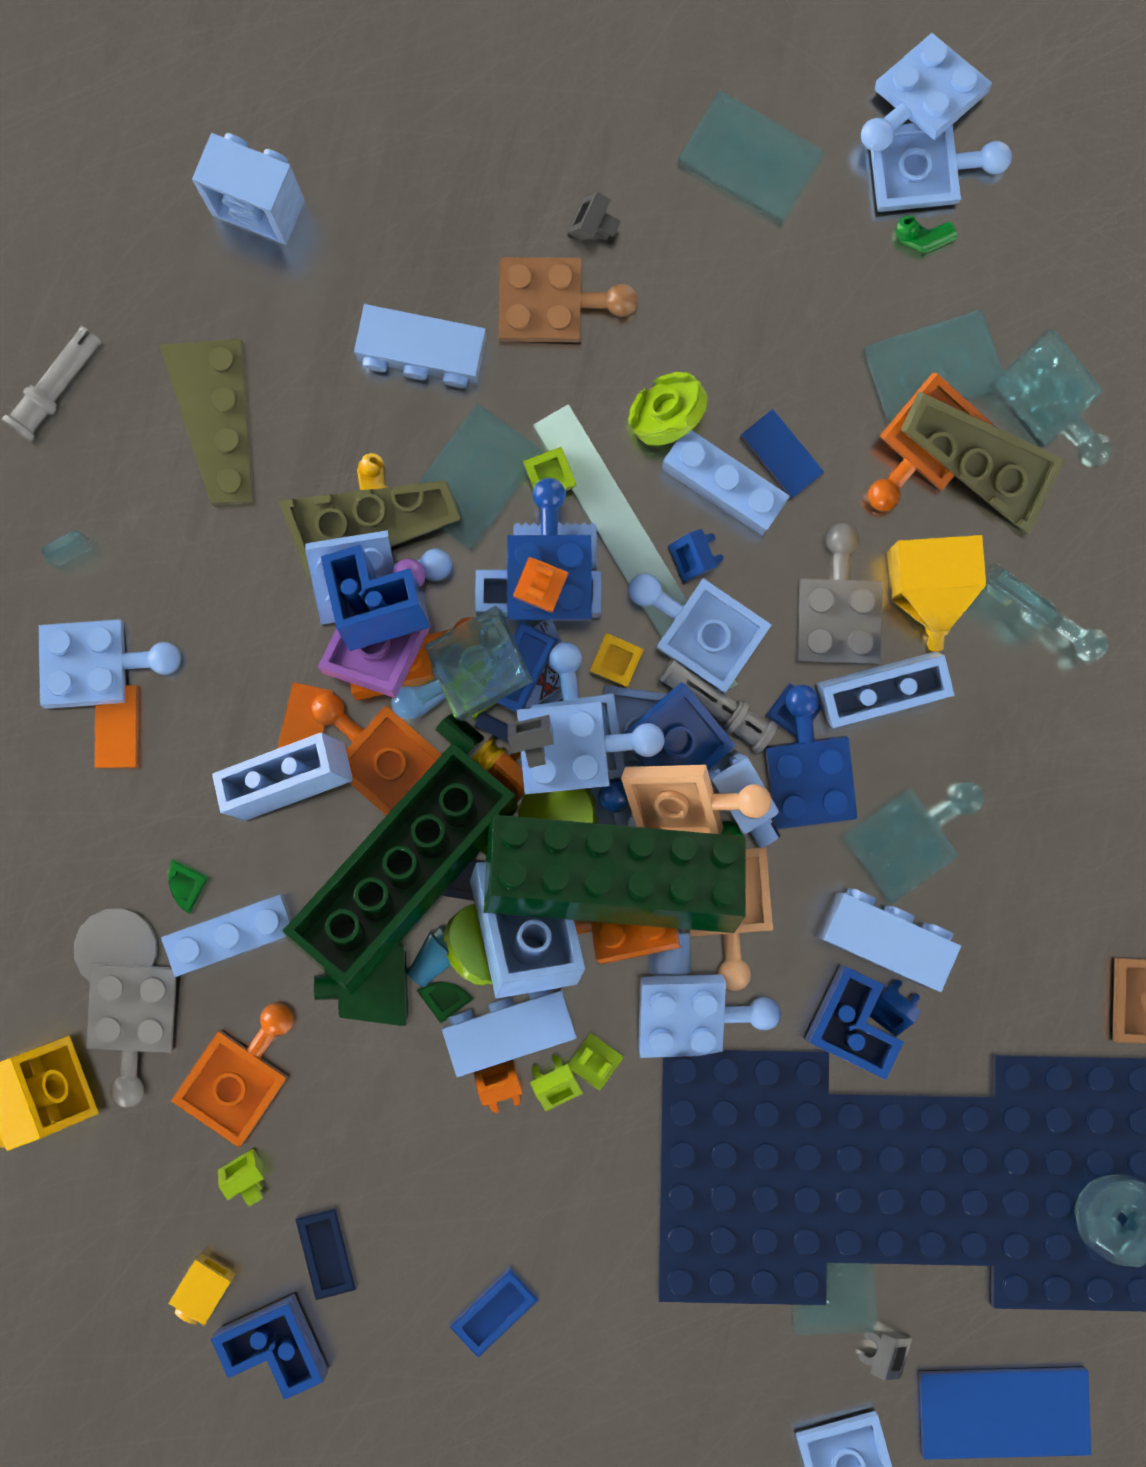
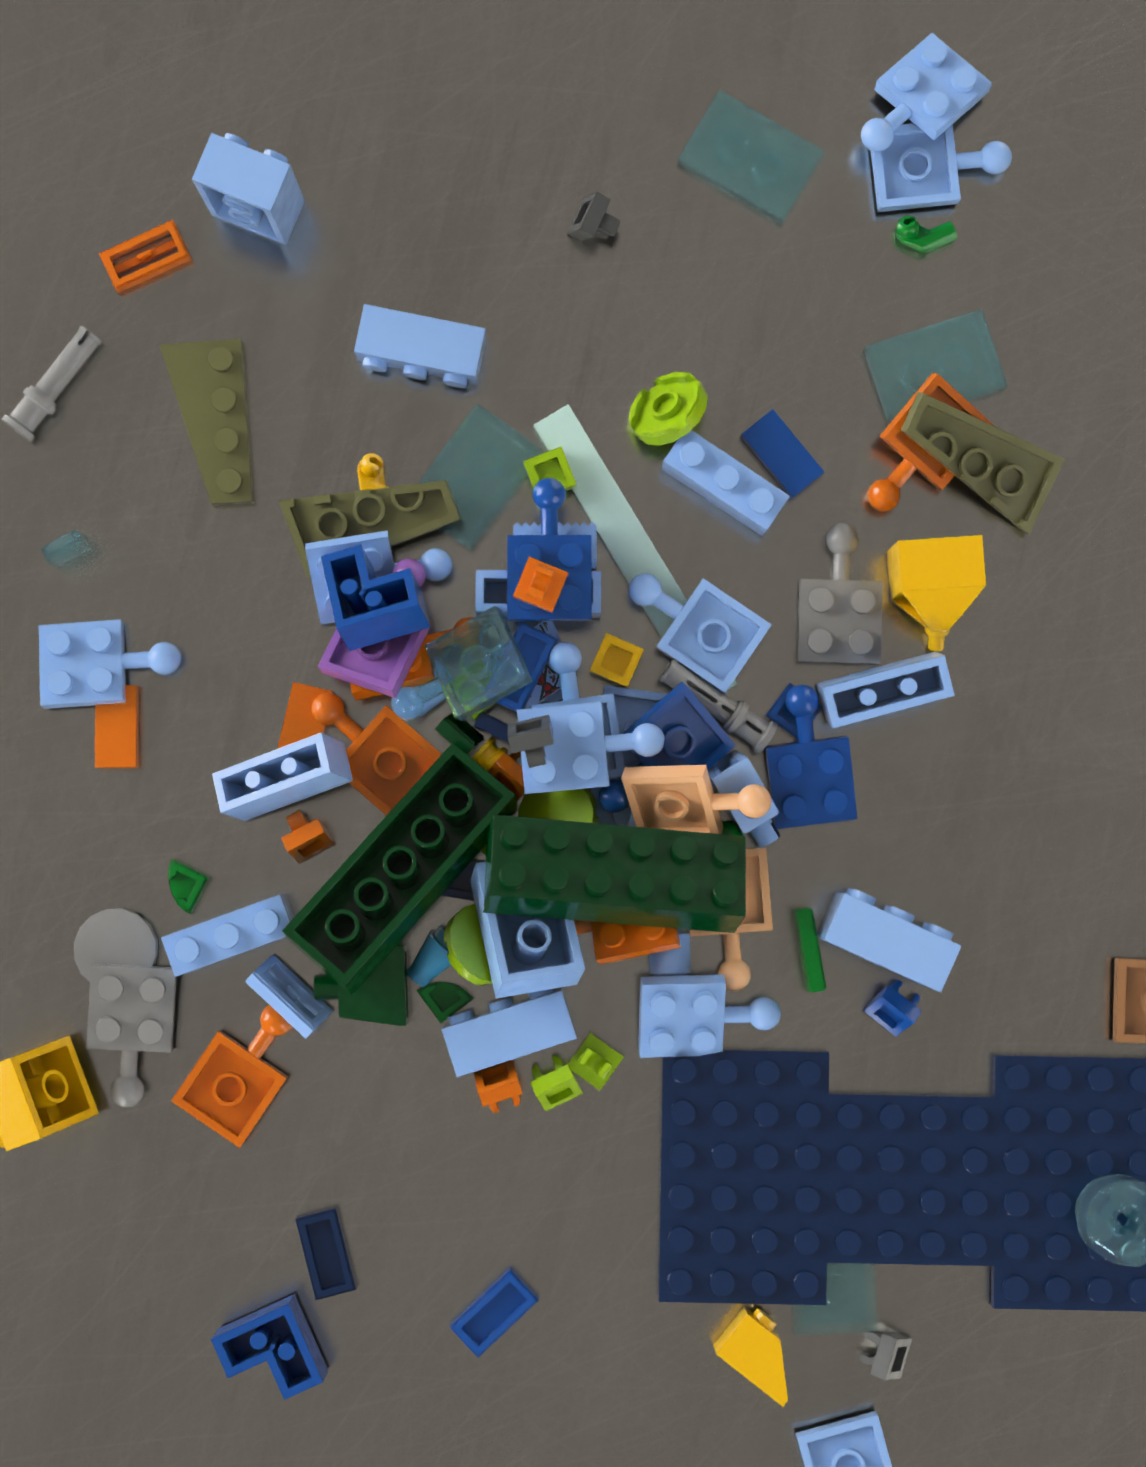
yellow brick [168,1253,237,1325] -> none
lime tile [218,1148,264,1206] -> none
medium nougat plate [498,257,638,342] -> none
blue tile [668,529,724,583] -> none
blue brick [805,964,904,1080] -> none
clear light blue plate [842,781,984,904] -> none
blue tile [919,1367,1091,1460] -> none
clear light blue plate [985,561,1108,662] -> none
clear light blue plate [989,329,1113,466] -> none
none -> orange tile [99,220,192,293]
none -> light blue tile [245,954,333,1039]
none -> orange tile [281,810,335,864]
none -> yellow slope [713,1306,788,1407]
none -> green tile [792,907,827,993]

